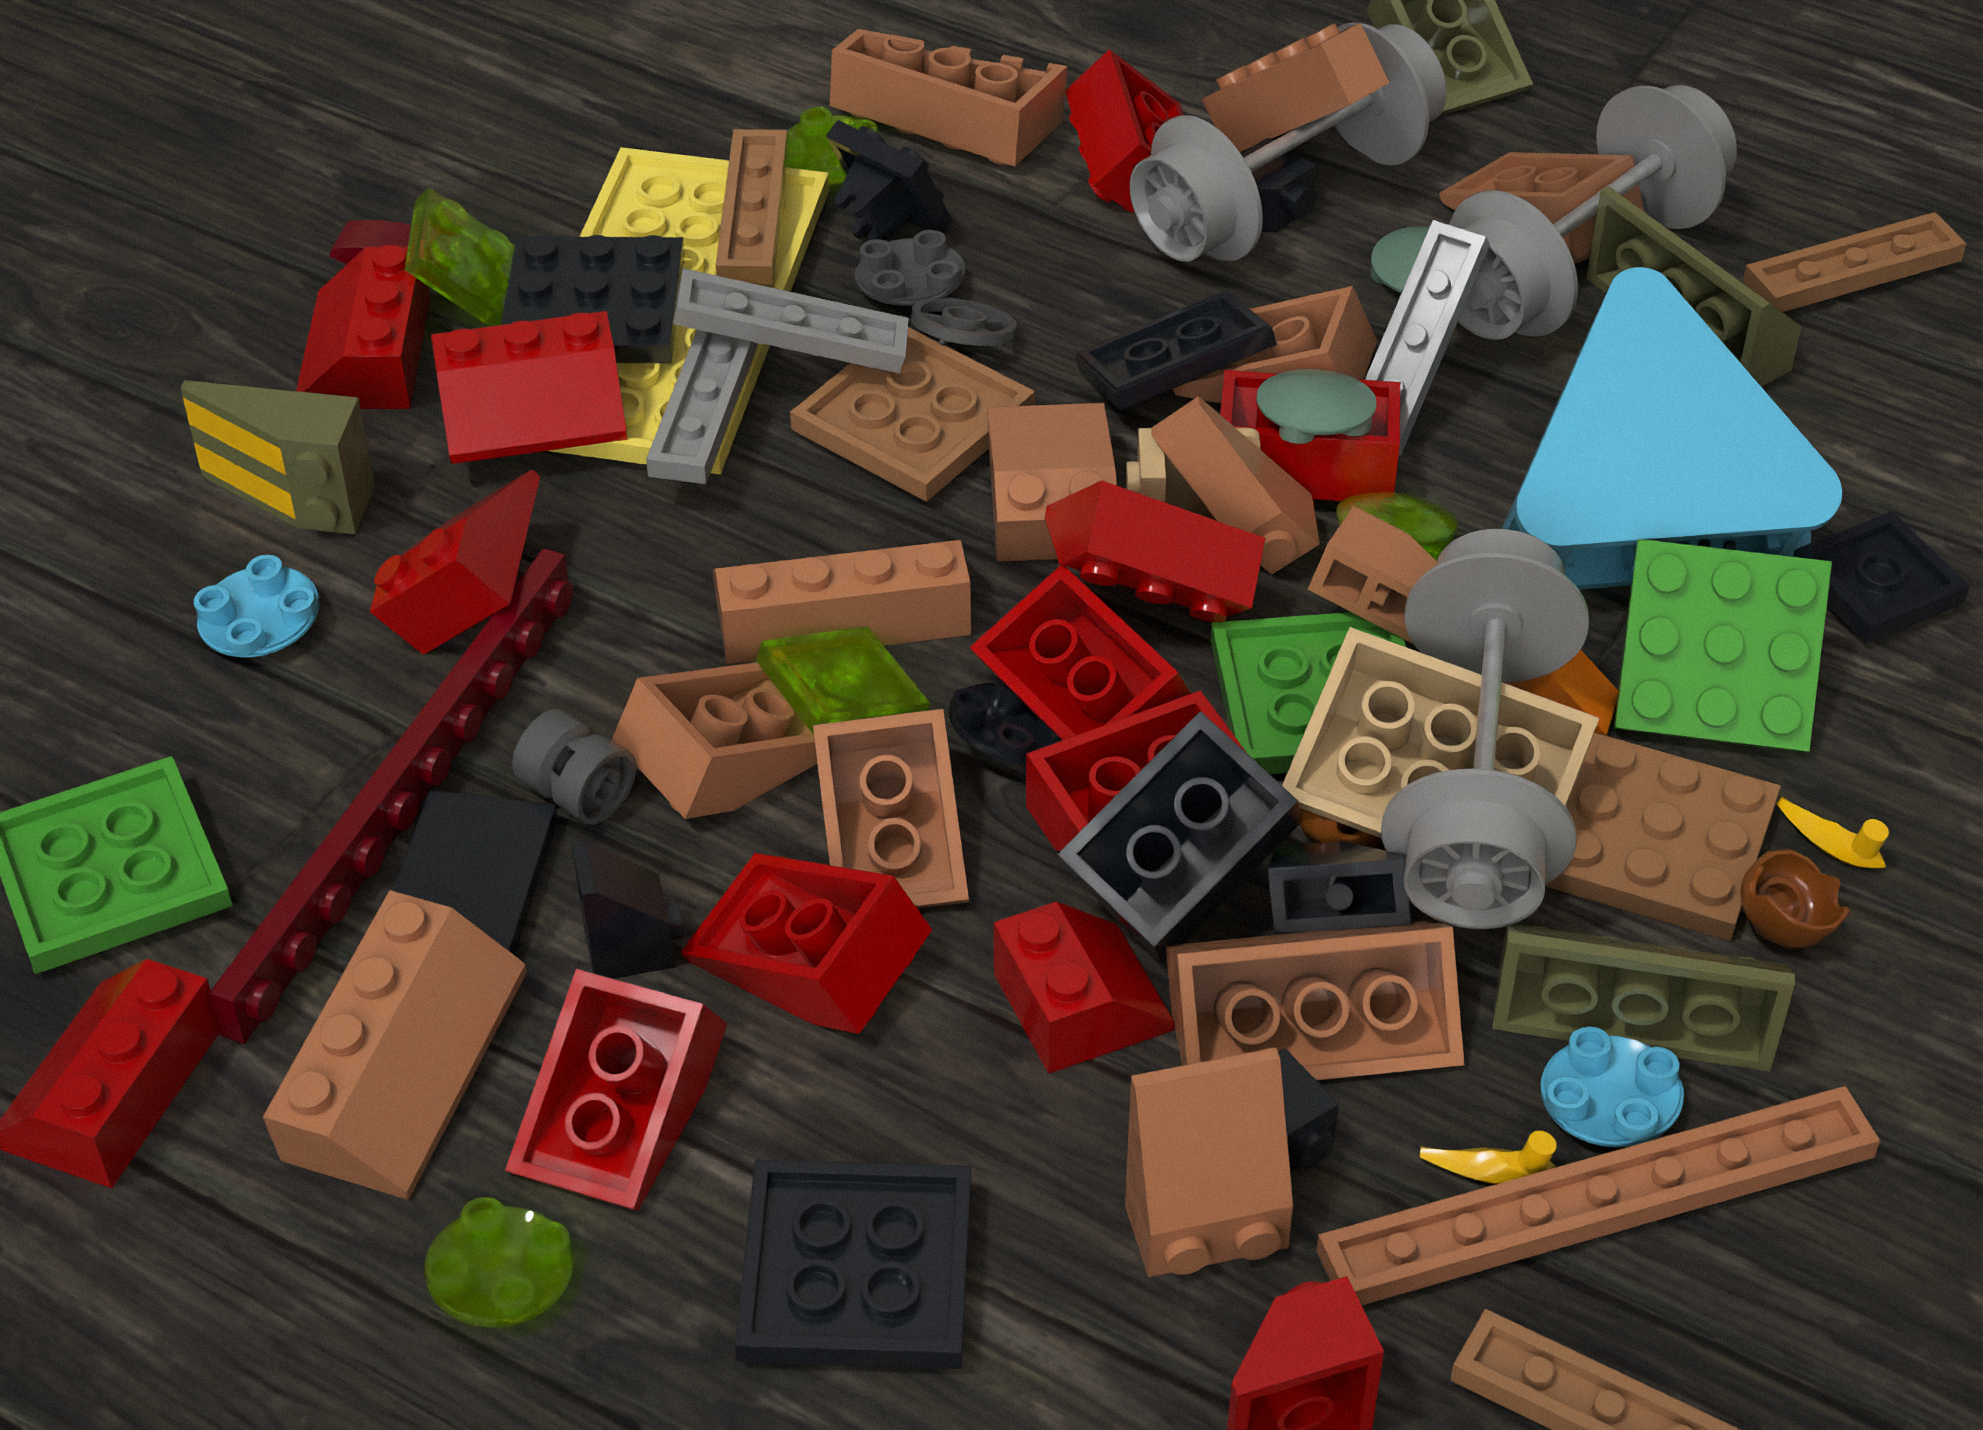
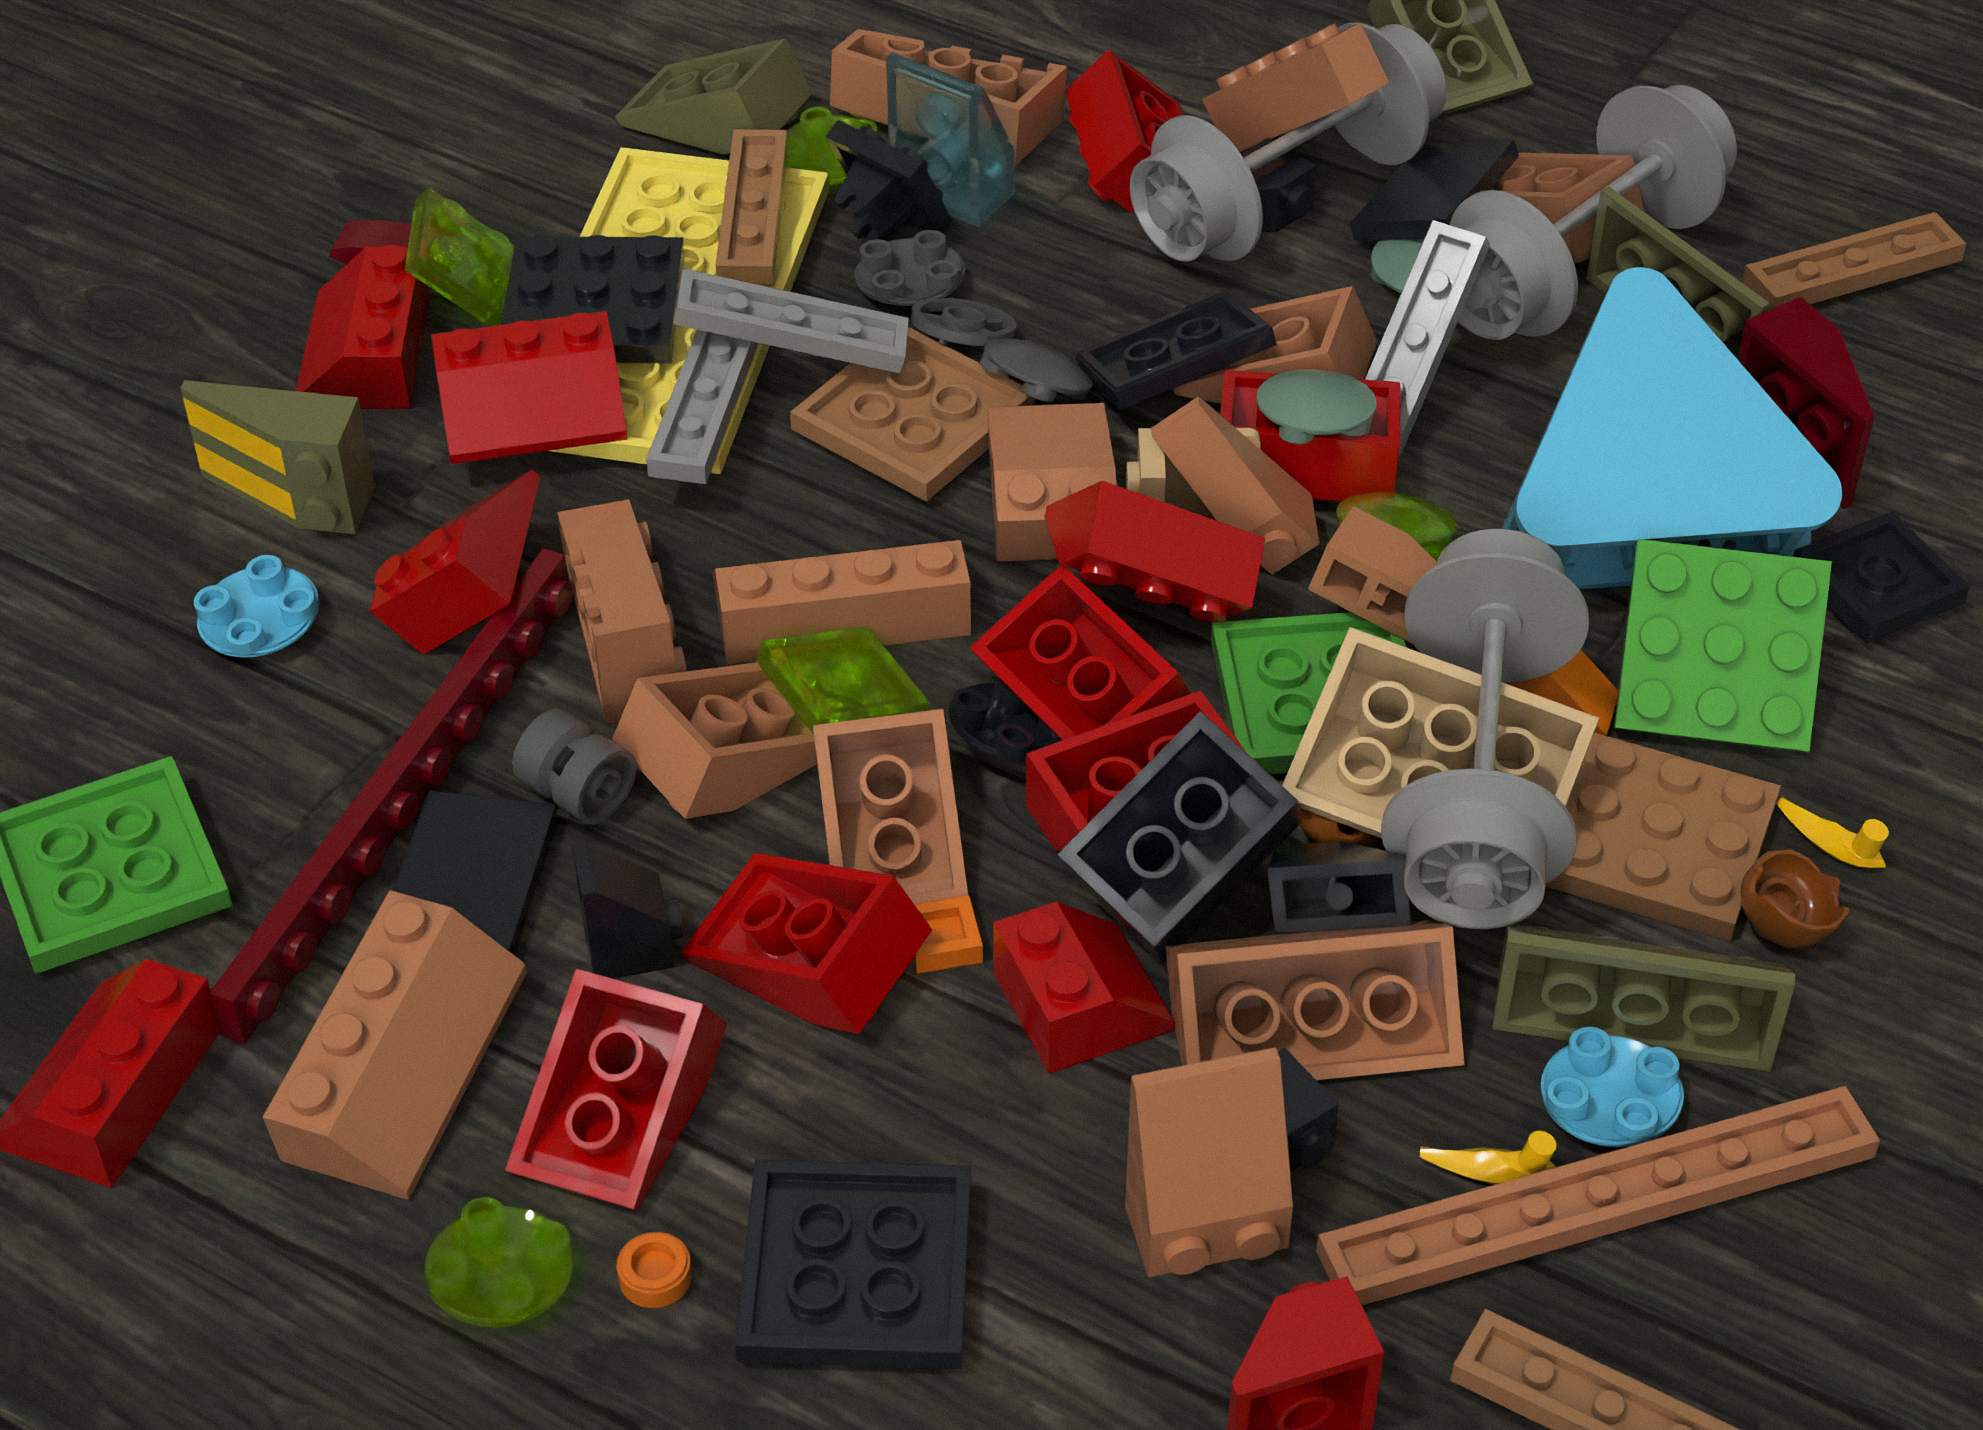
none -> nougat wedge [557,499,687,725]
none -> olive slope [615,38,812,155]
none -> orange tile [617,1232,692,1308]
none -> clear light blue slope [886,52,1015,227]
none -> orange tile [913,895,983,974]
none -> dark grey dish [979,339,1093,402]
none -> black tile [1349,139,1519,241]
none -> dark red slope [1737,297,1875,509]

